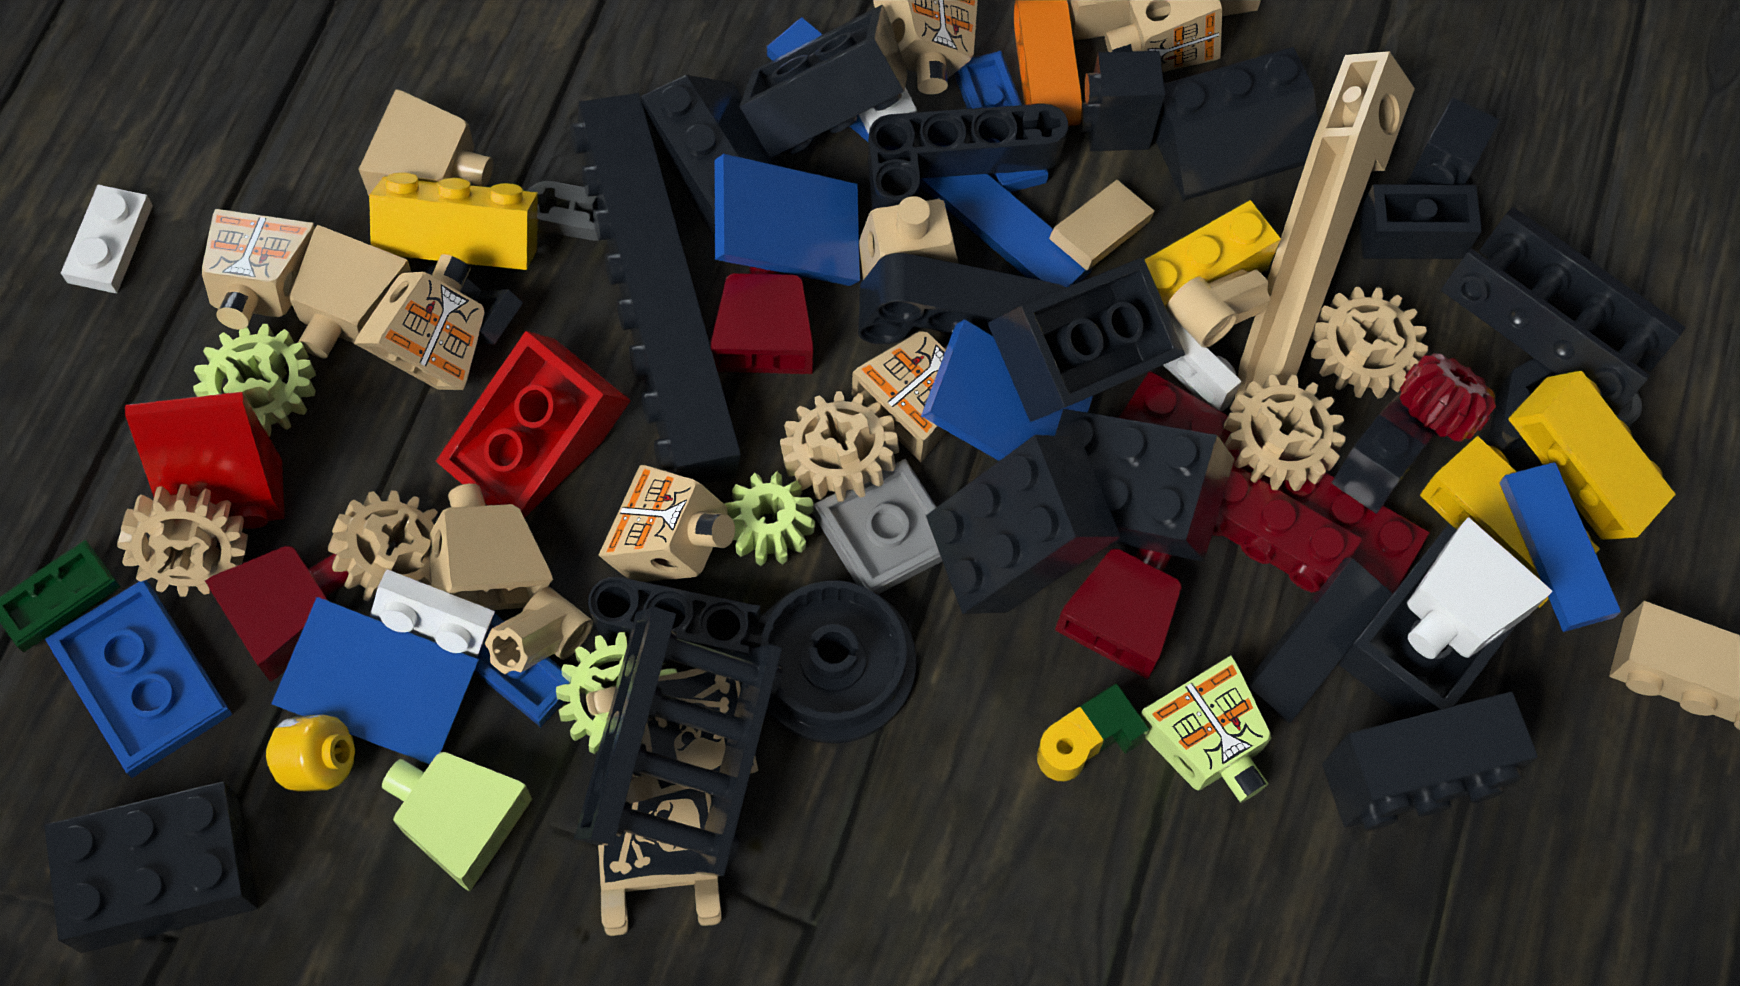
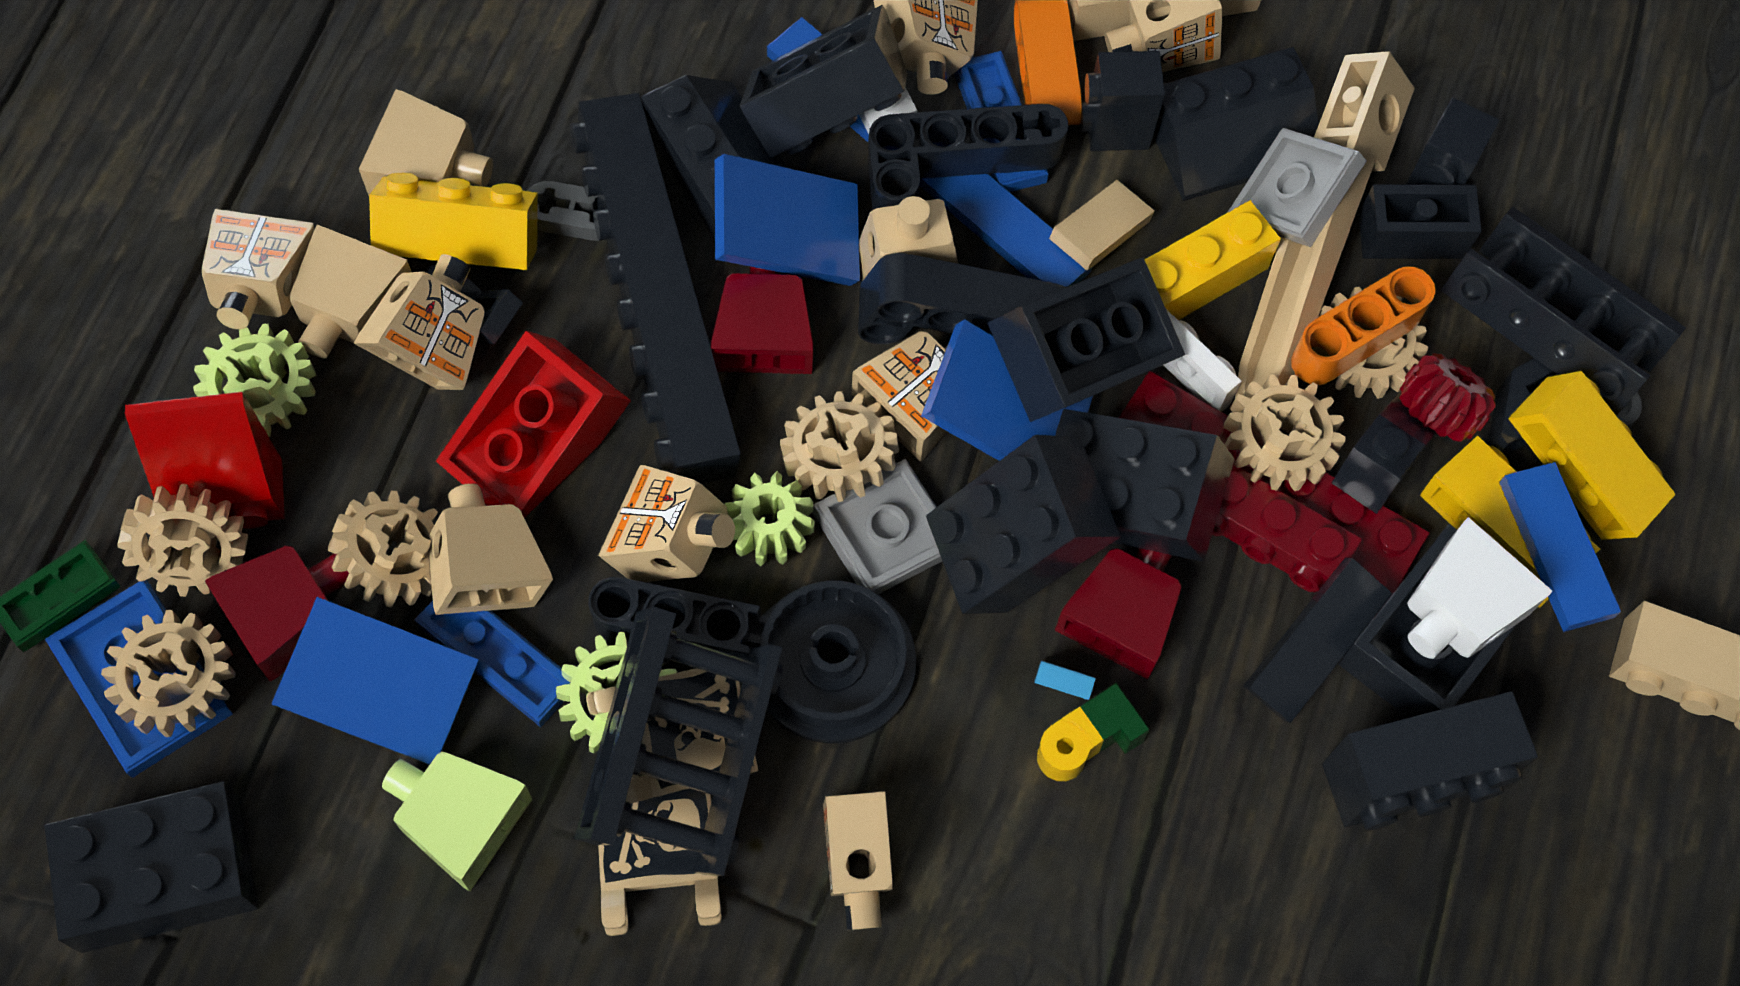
white plate [61,185,153,294] -> none
yellow head [266,714,355,791] -> none
white plate [370,569,495,659] -> none
tan piece [485,586,593,674] -> none
yellowish green torso [1140,656,1271,803] -> none
tan piece [1167,269,1271,348] -> none
none -> tan gear [101,610,235,737]
none -> tan torso [823,792,892,930]
none -> dark azure tile [1034,660,1096,700]
none -> light grey tile [1228,128,1367,247]
none -> orange beam [1291,267,1435,385]

